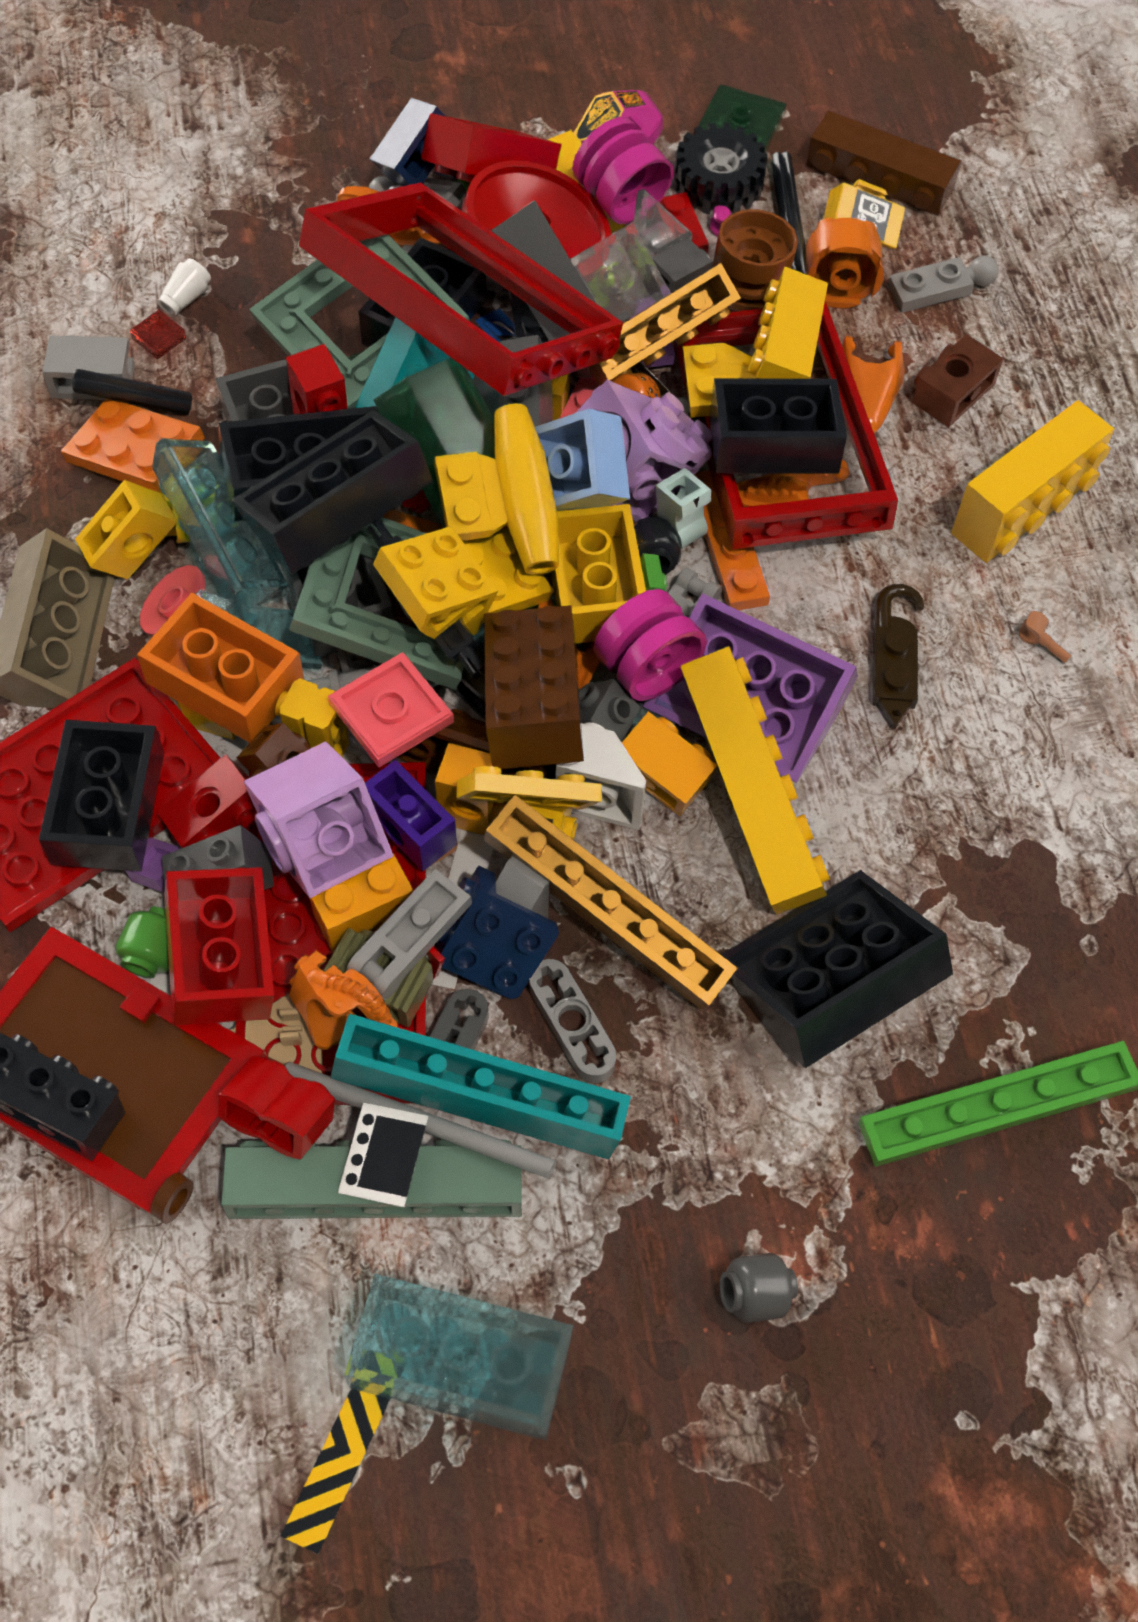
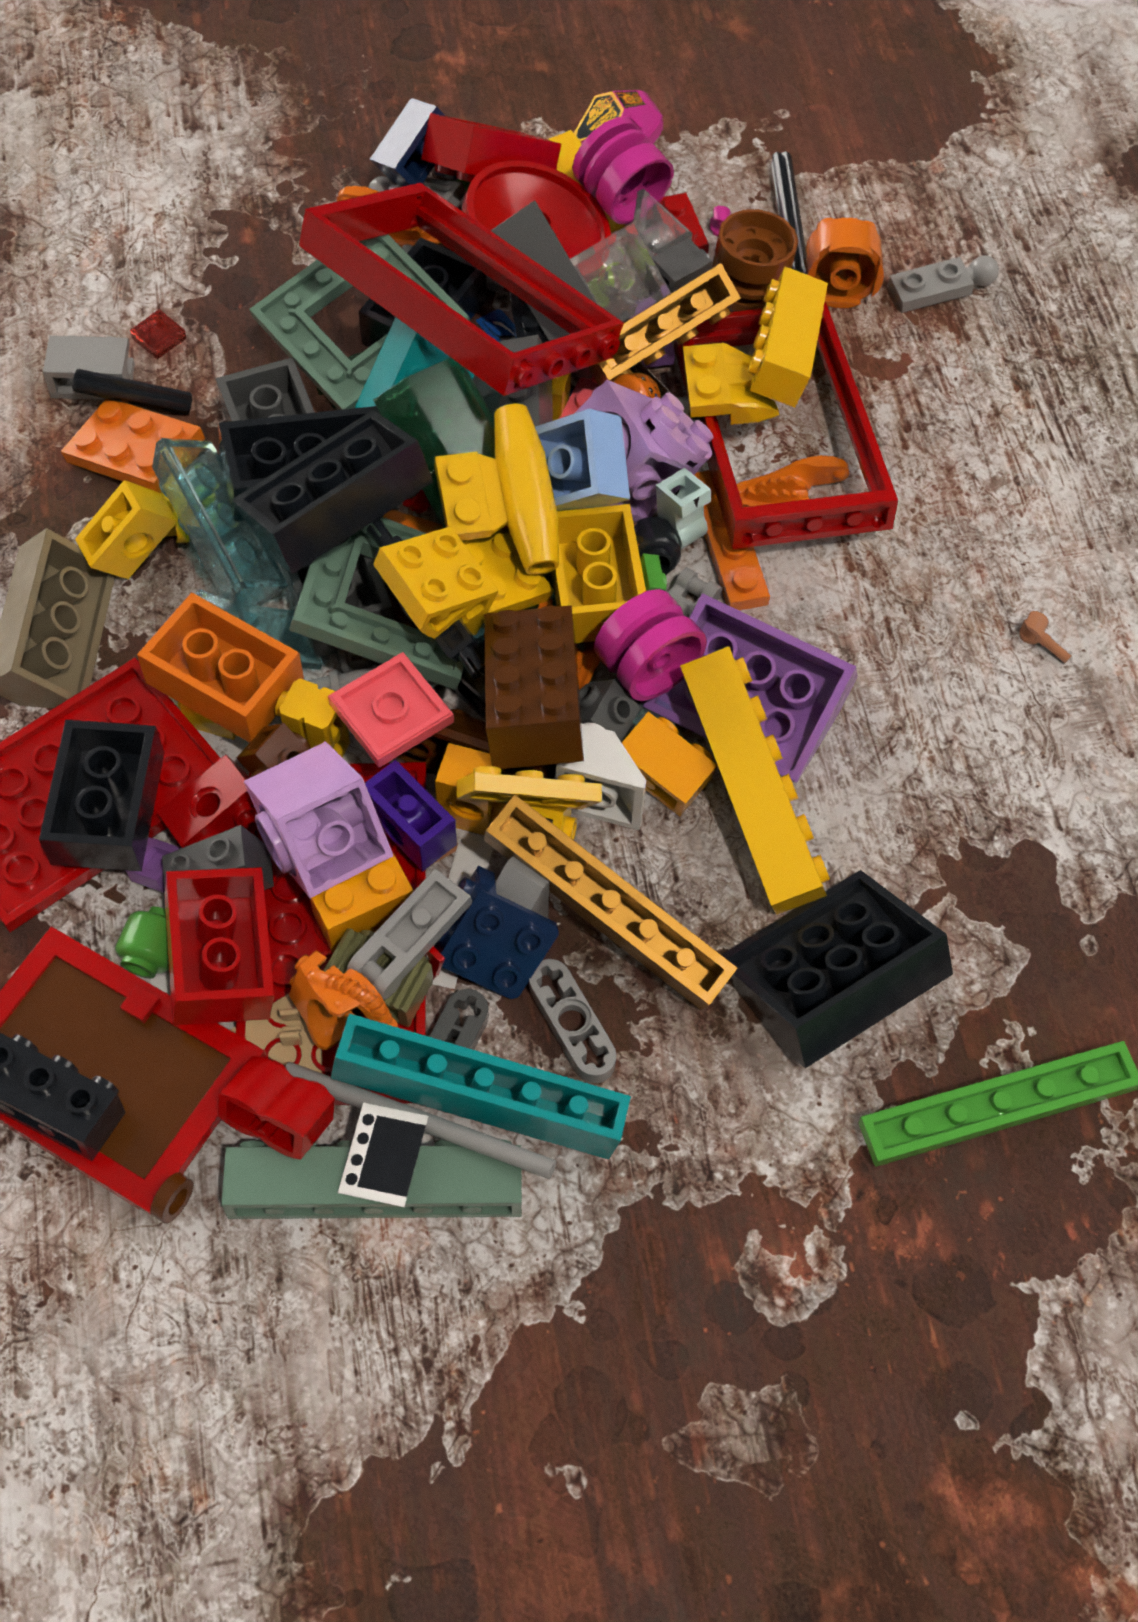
coral dish [140,565,206,636] -> none
white cone [157,258,211,316] -> none
sticker [281,1350,406,1554] -> none
red brick [286,344,348,415] -> none
clear light blue brick [344,1274,574,1441] -> none
black wheel [674,122,768,215] -> none
clear green plate [698,84,787,152] -> none
black brick [709,378,847,474] -> none
dark grey head [720,1253,798,1323] -> none
reddish brown brick [806,110,962,216] -> none
yellow piece [823,179,905,249] -> none
orange animal [842,335,905,433] -> none
dark brown plate [873,584,924,729] -> none
copper brick [912,334,1004,428] -> none
yellow brick [951,400,1115,563] -> none

